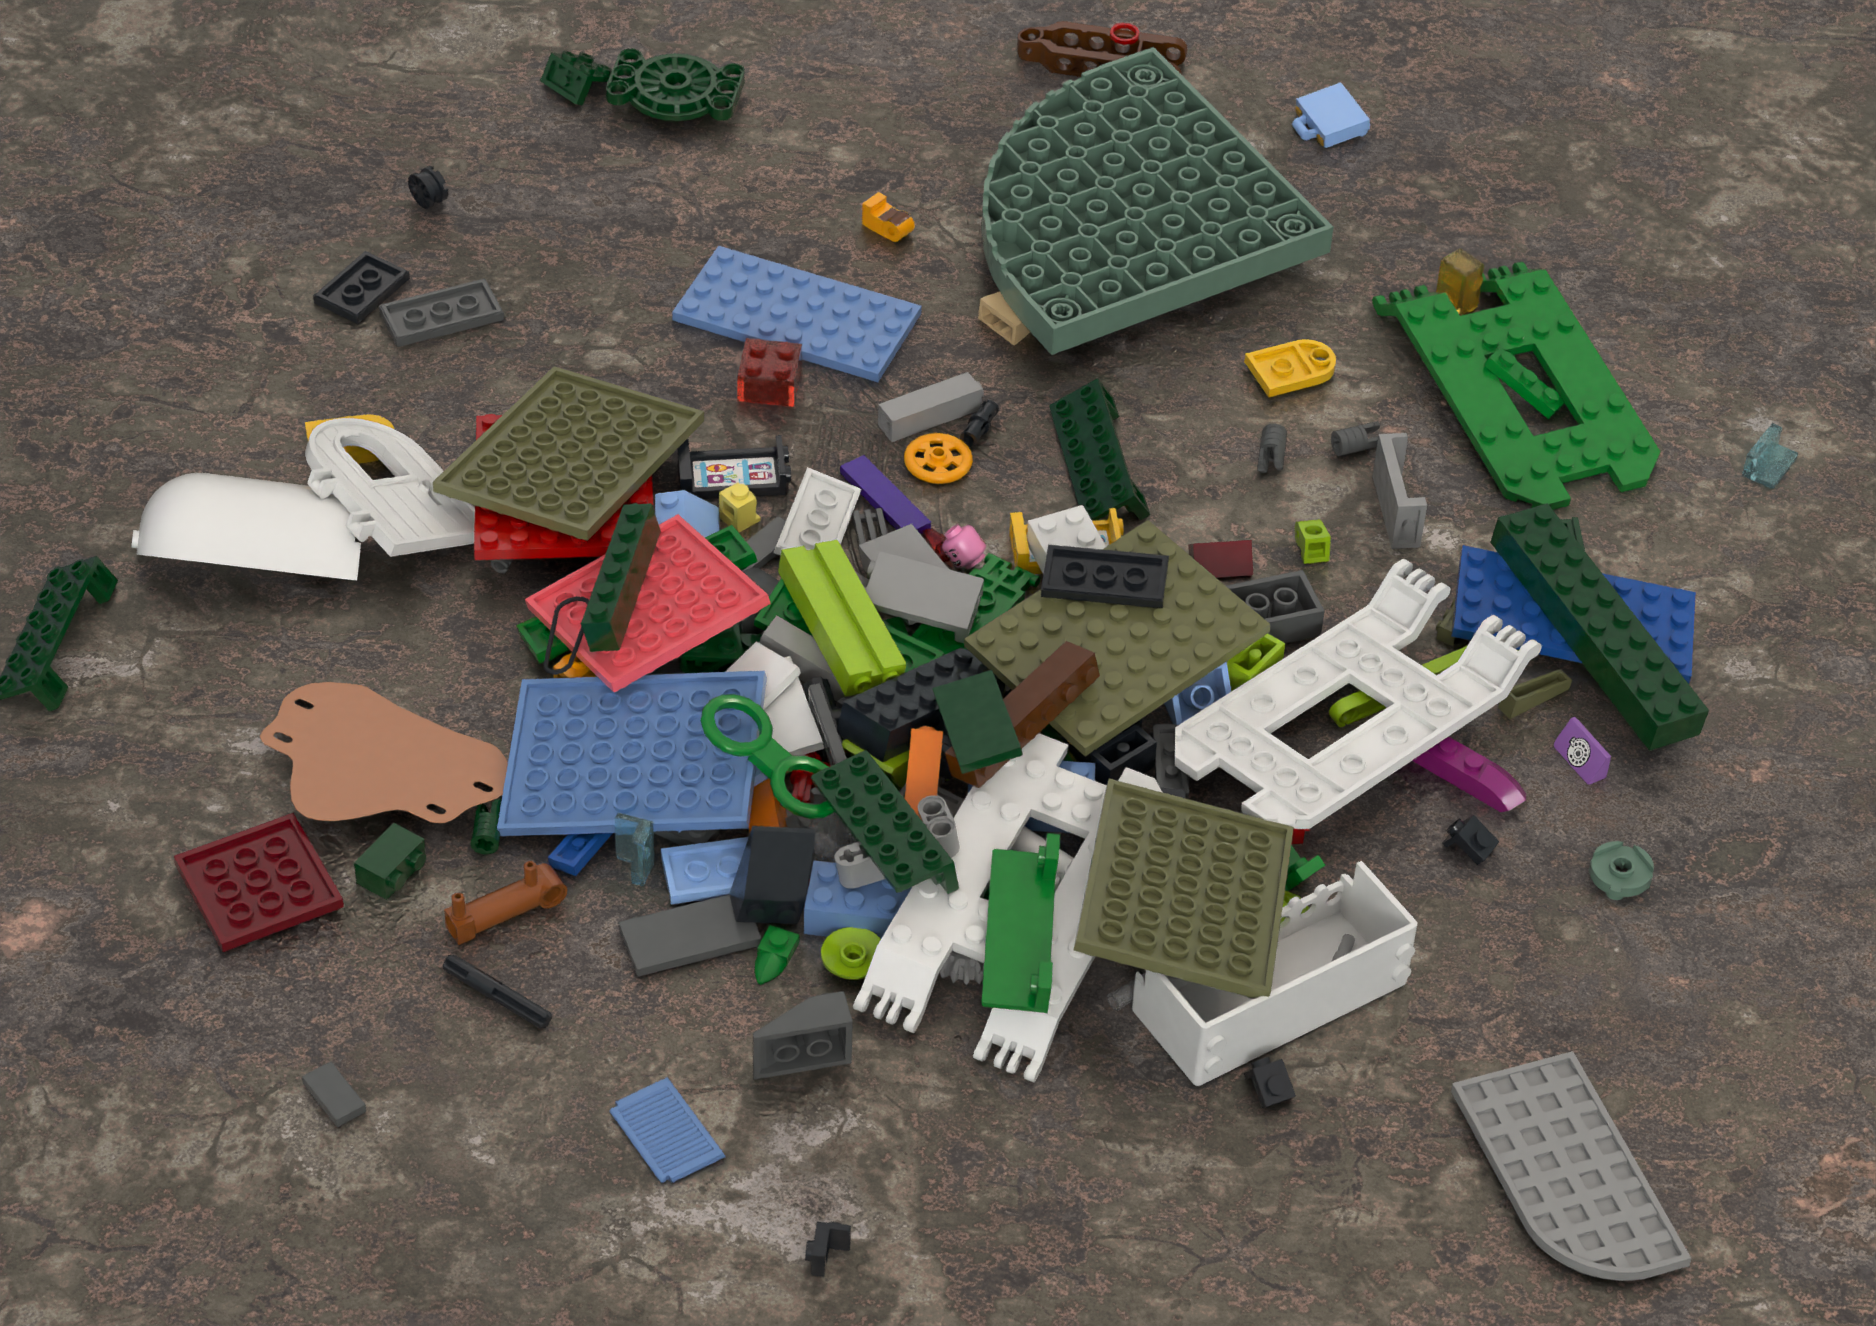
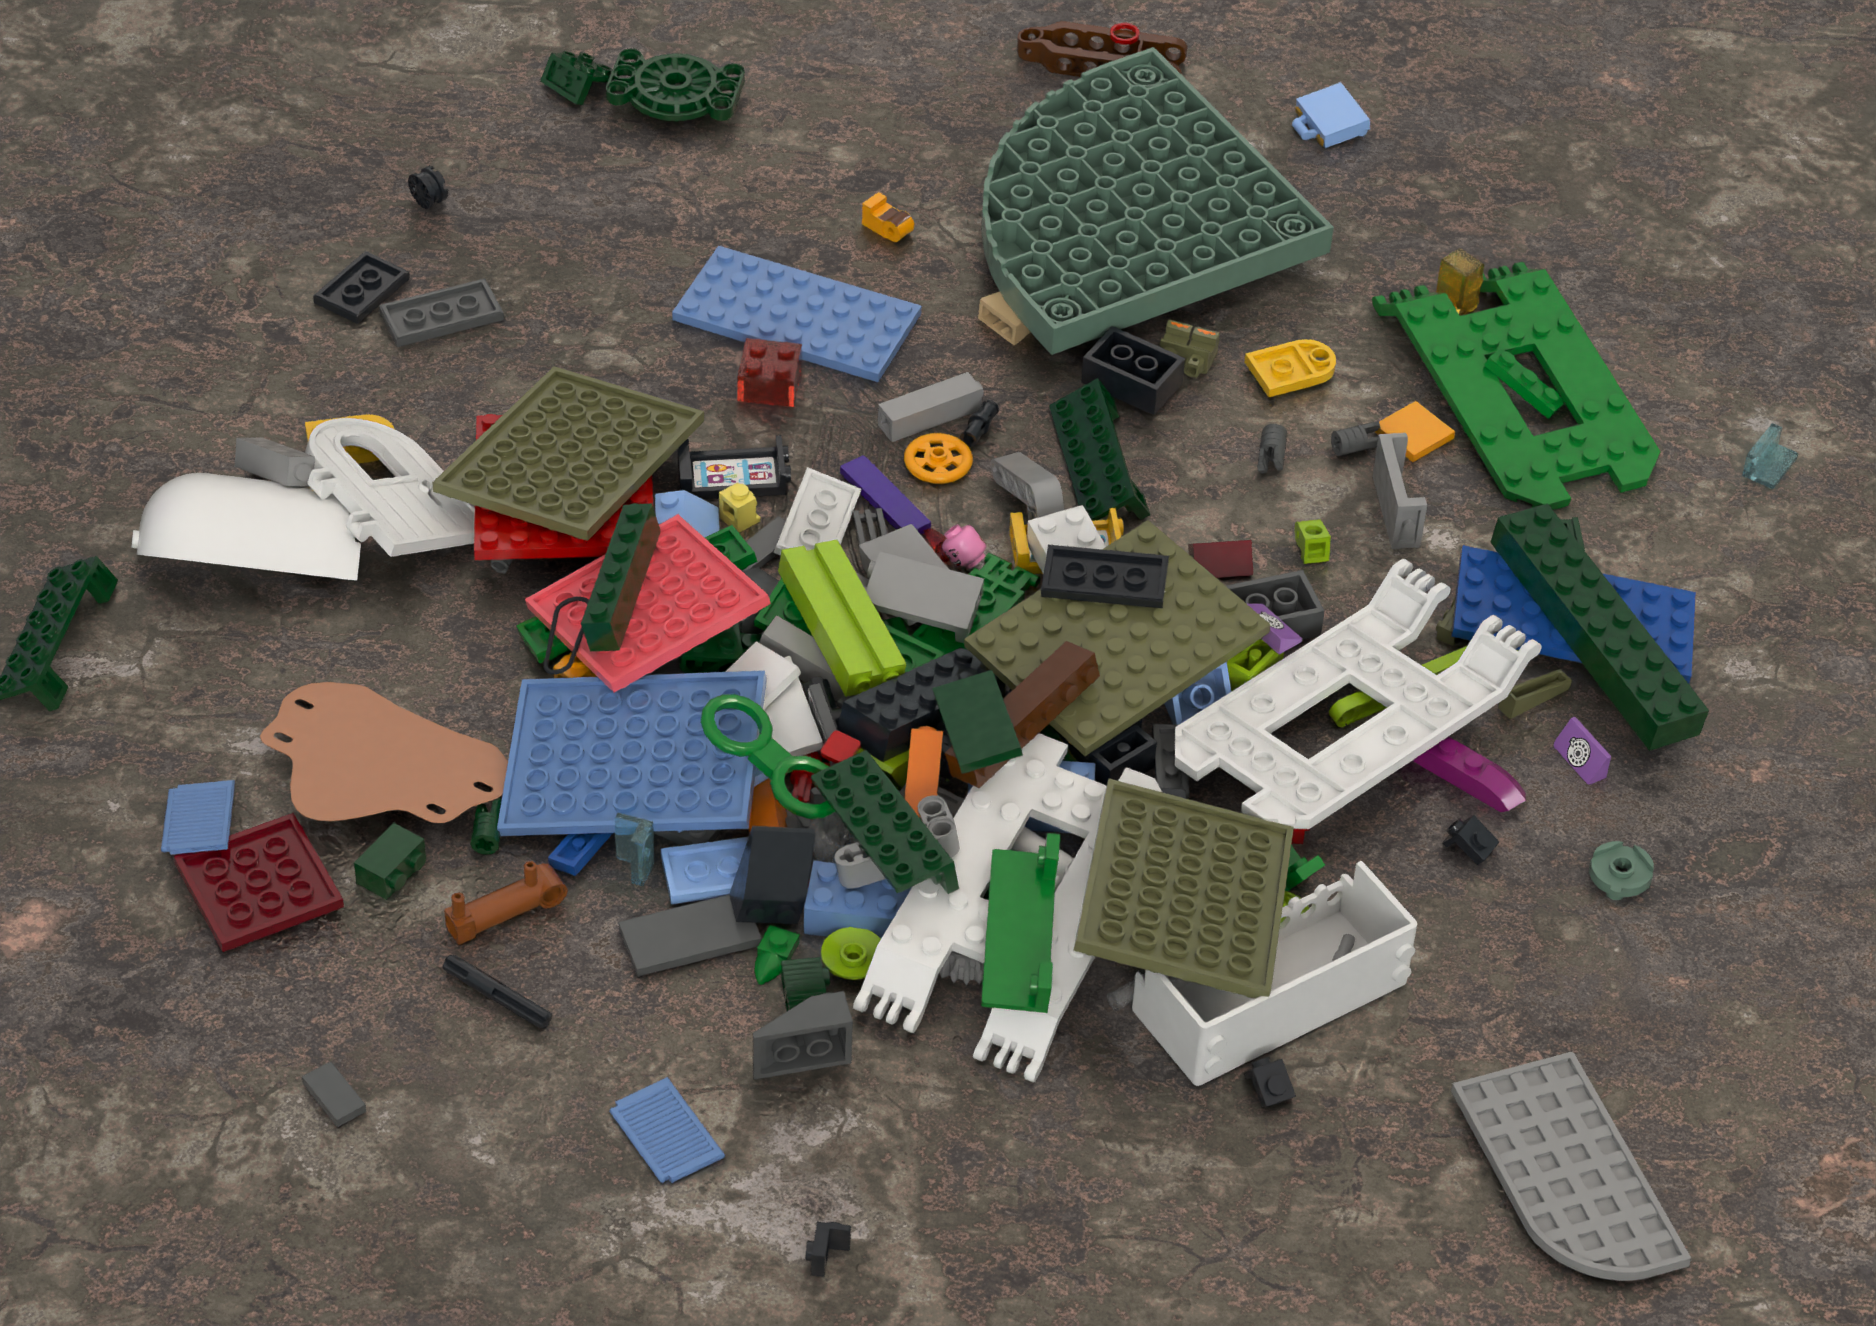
none -> medium blue window [161,780,235,855]
none -> light grey brick [234,437,315,486]
none -> dark green brick [781,957,830,1011]
none -> red piece [821,730,860,764]
none -> light grey beam [990,452,1064,520]
none -> black brick [1081,326,1185,415]
none -> olive hips [1160,320,1220,378]
none -> medium lavender slope [1247,604,1302,655]
none -> light orange tile [1375,401,1455,462]

